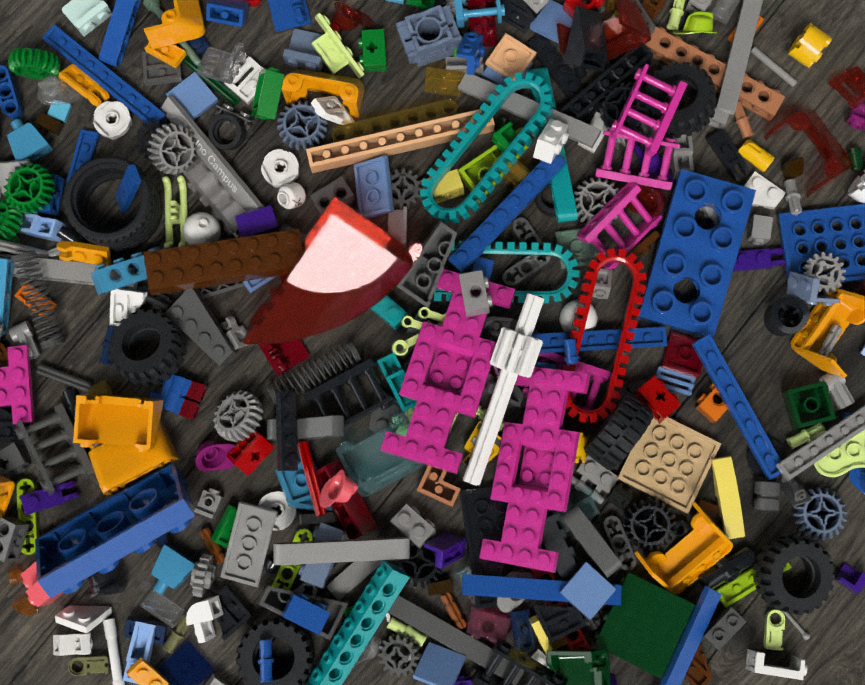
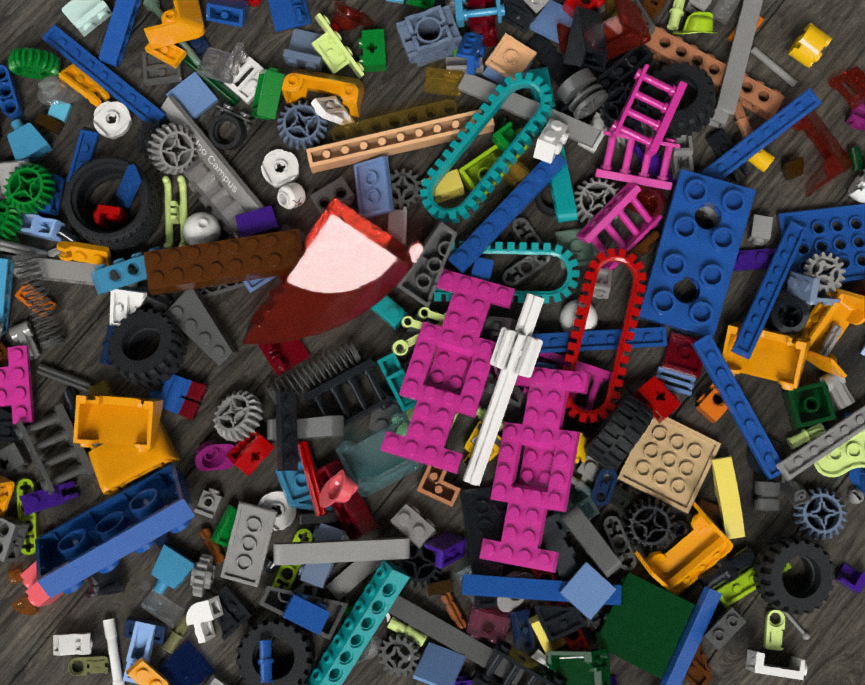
white wing [55,605,112,634] -> none
light grey plate [221,316,252,350] -> none
light grey brick [459,270,493,317] -> none
blue pin [563,339,580,365] -> none
white wing [744,172,786,209] -> none
light grey axle [784,179,802,216] -> none
none -> red bracket [93,205,130,231]
none -> dark grey wheel [557,68,609,120]
none -> dark blue plate [590,468,618,506]
none -> blue tile [699,88,822,180]
none -> light orange windscreen [722,322,811,390]
none -> blue tile [731,220,808,359]
none -> light grey hinge [847,488,864,504]

